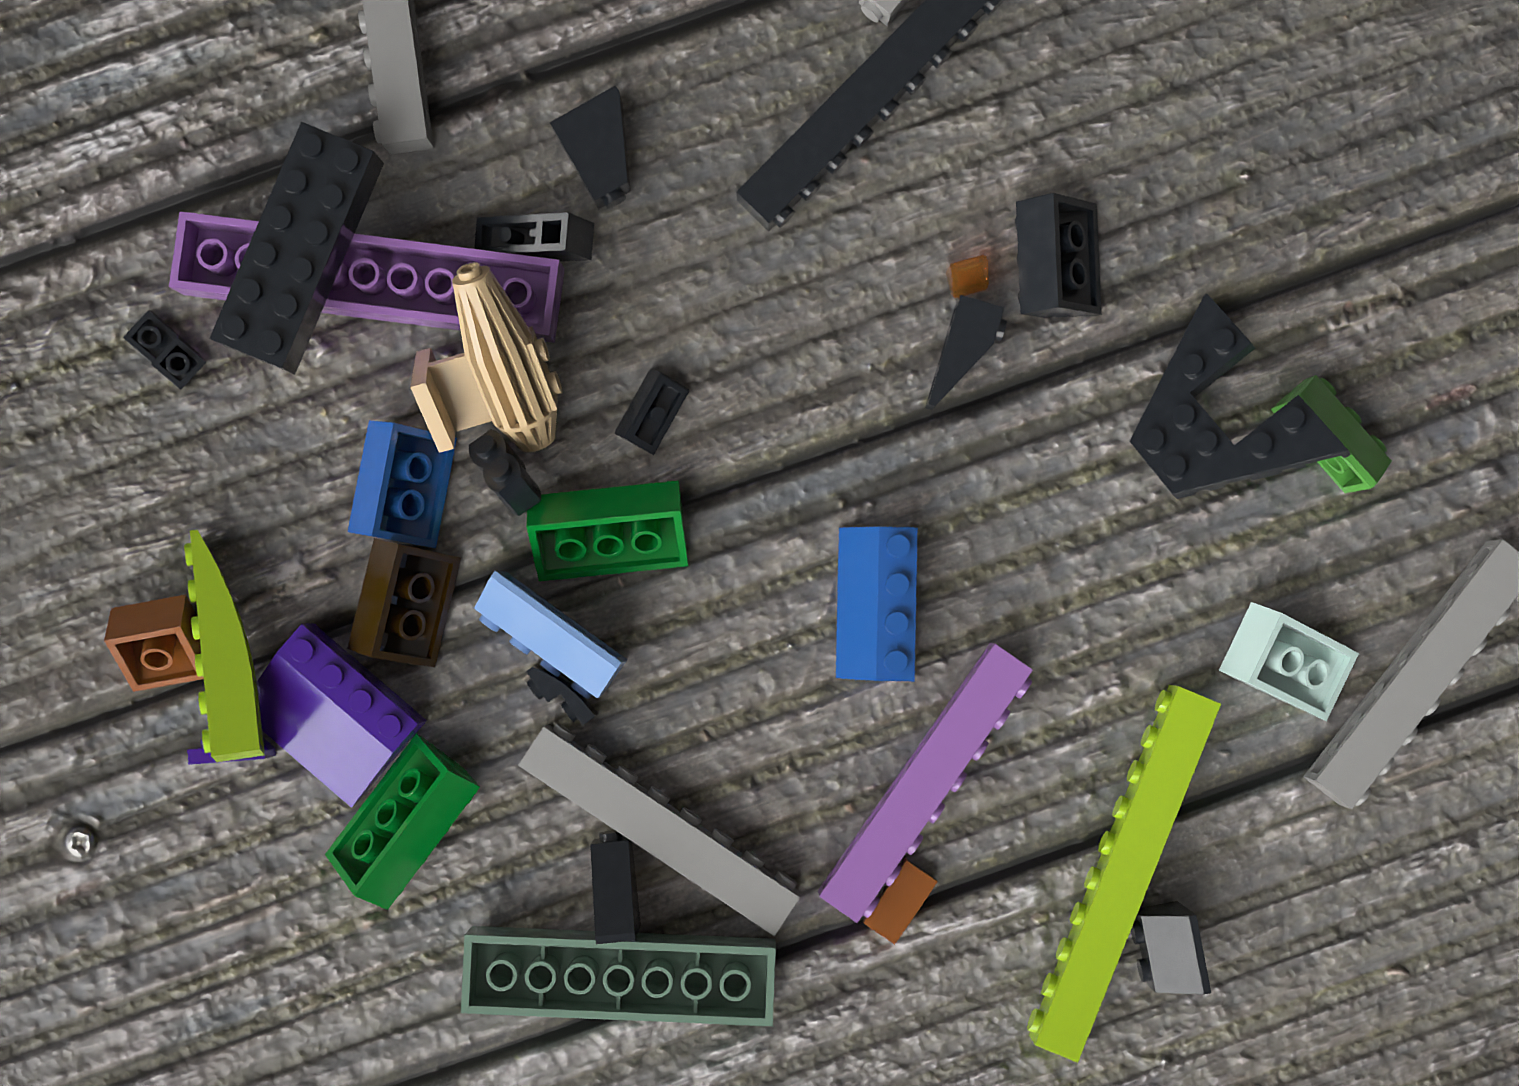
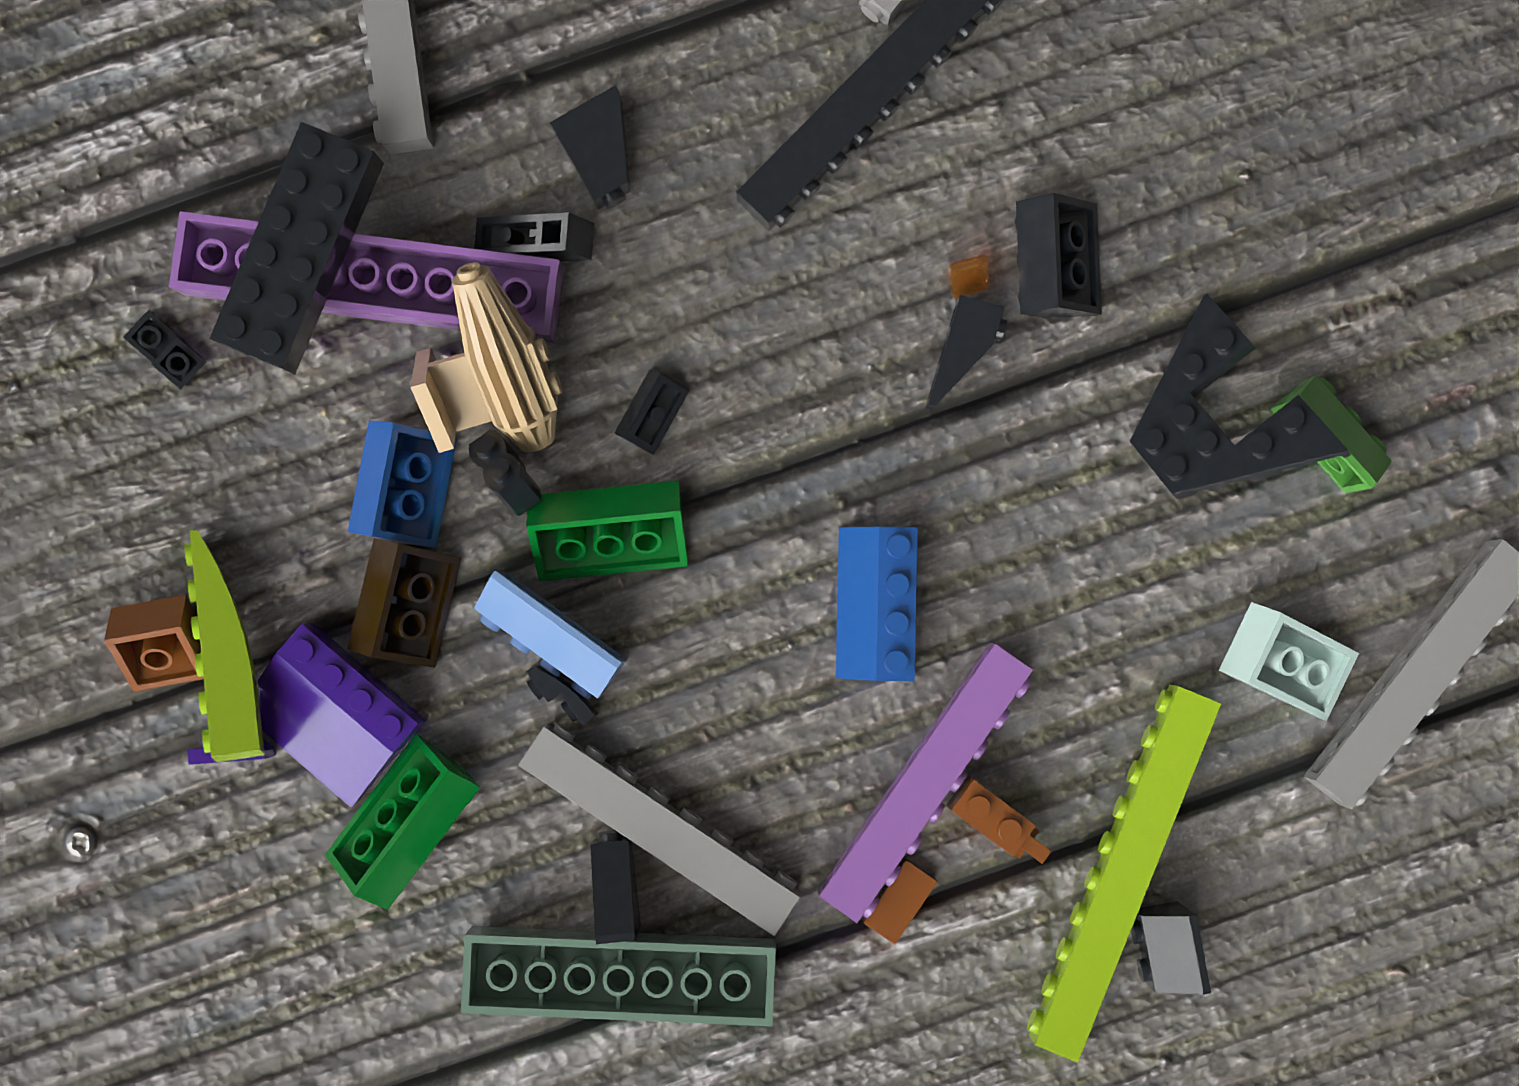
none -> dark orange hinge [946,775,1051,864]

